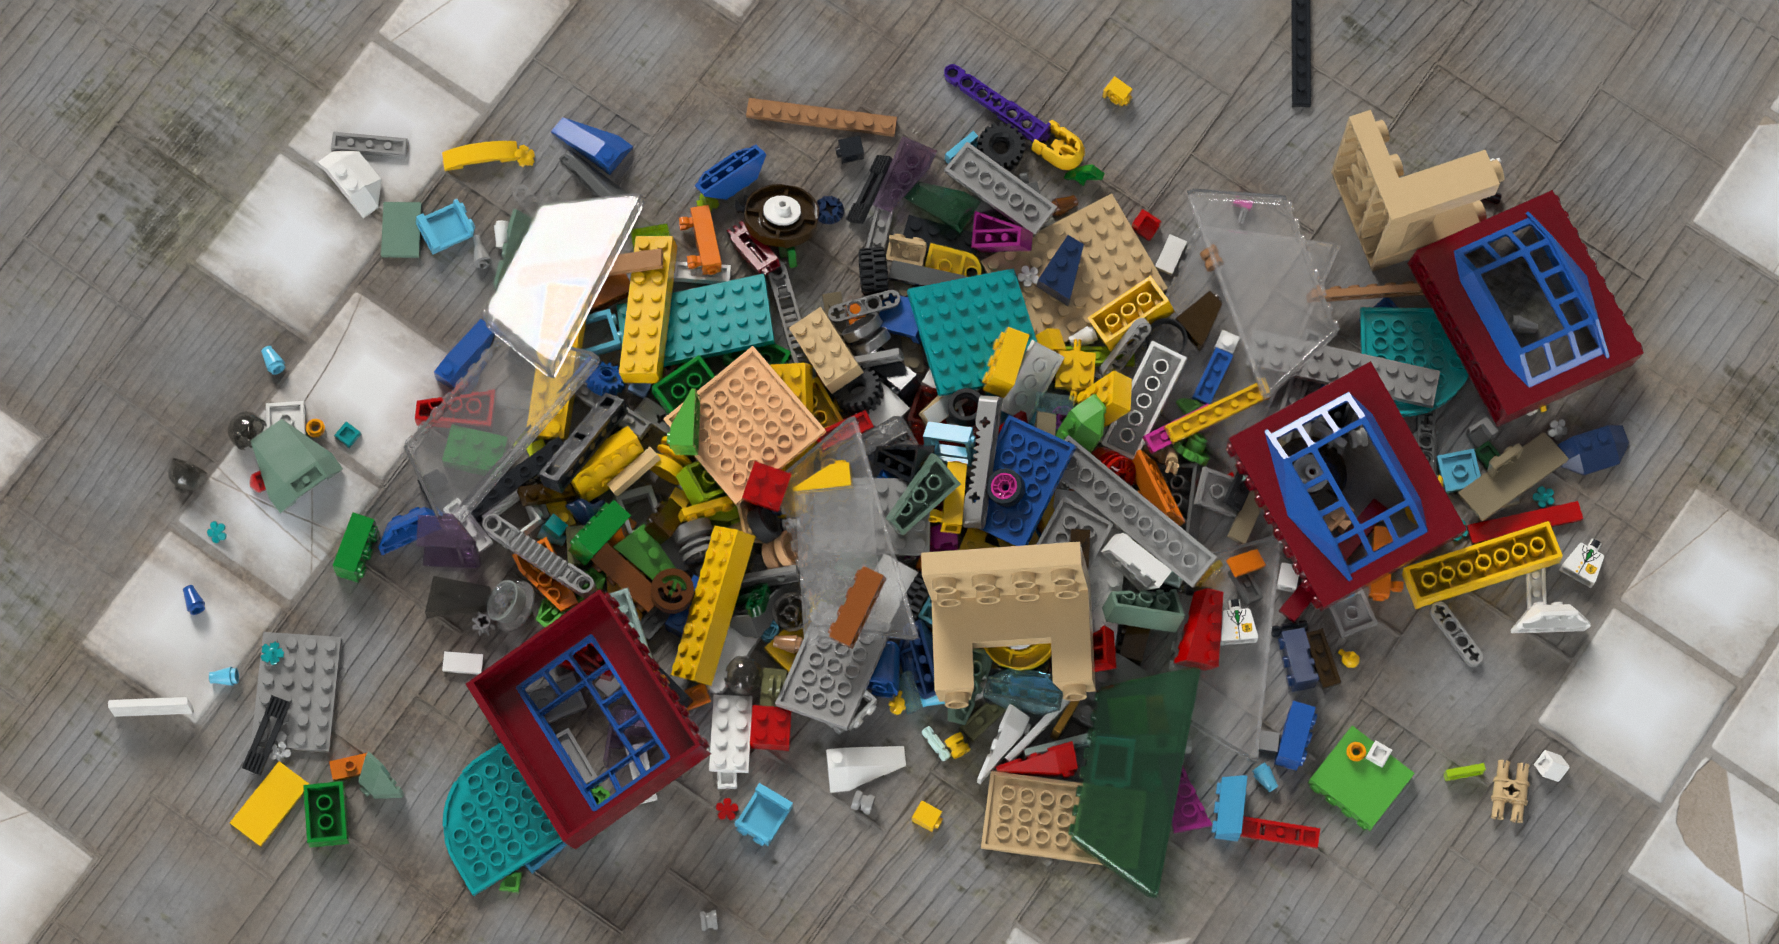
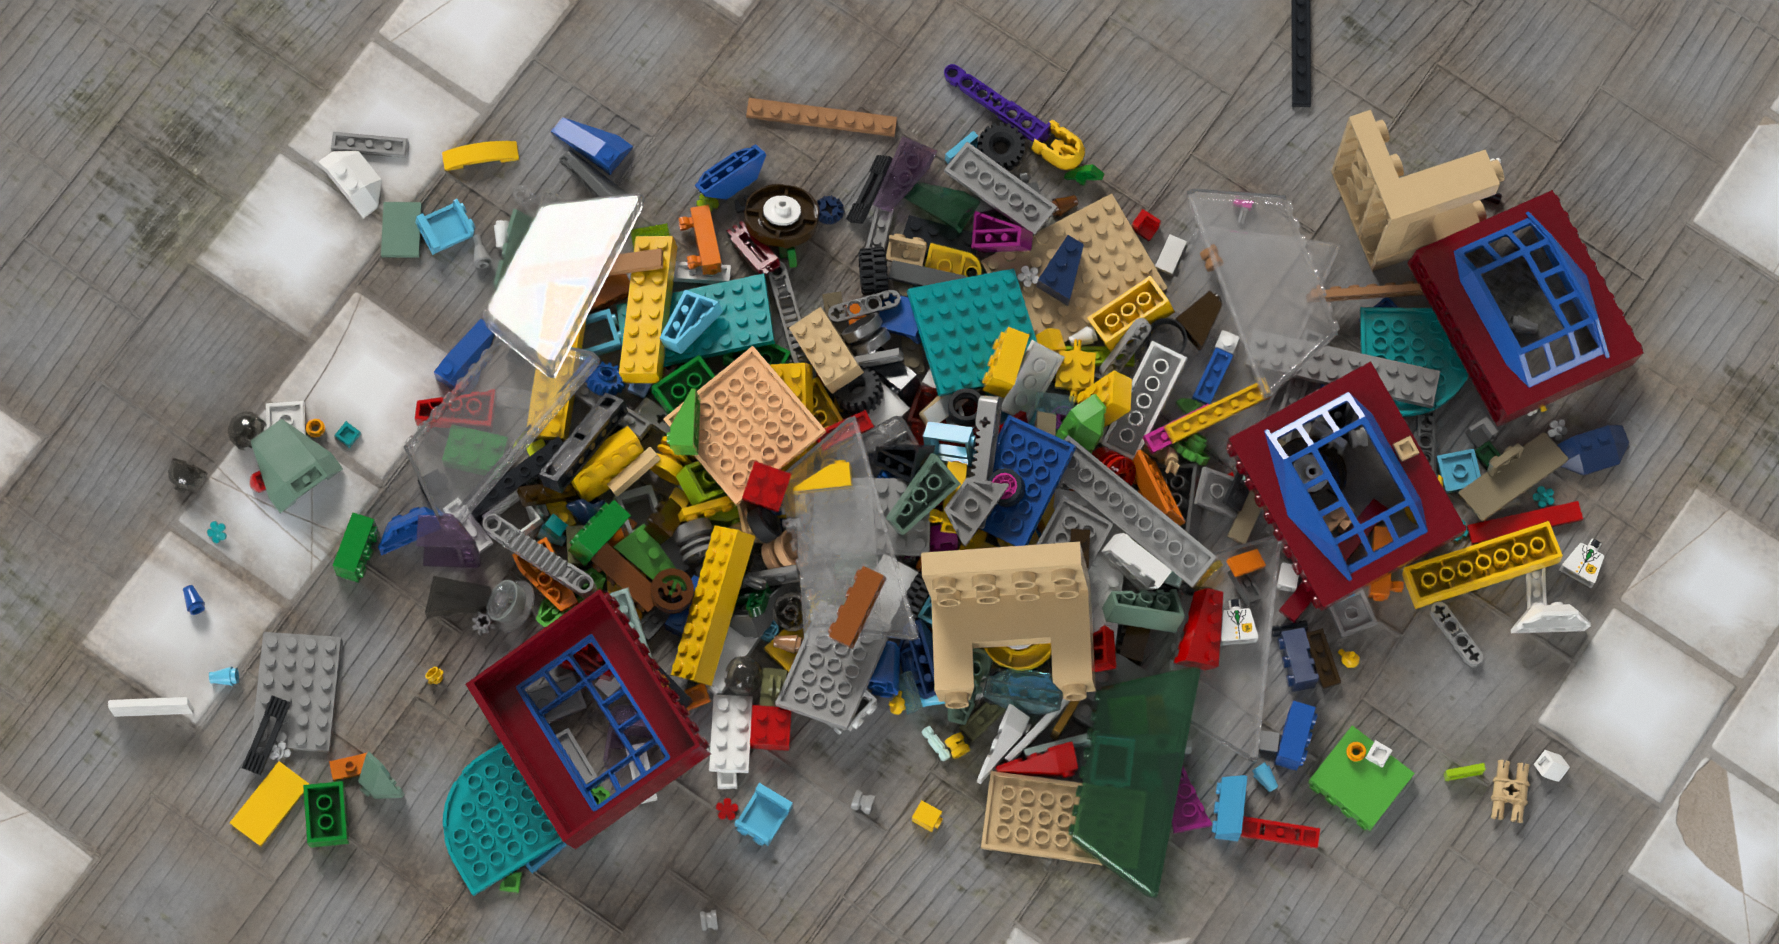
teal plant [260,641,284,665] -> none
medium azure cone [261,346,285,375] -> none
white tile [442,651,484,675] -> none
yellow plant [514,145,535,167] -> none
white wedge [826,746,906,793] -> none
black brick [835,135,864,164] -> none
yellow brick [1102,76,1133,107] -> none
none -> yellow plate [425,667,444,685]
none -> medium azure wedge [660,290,723,354]
none -> dark grey axle [742,572,767,590]
none -> light grey wing [944,478,1009,547]
none -> tan tile [1392,436,1419,462]

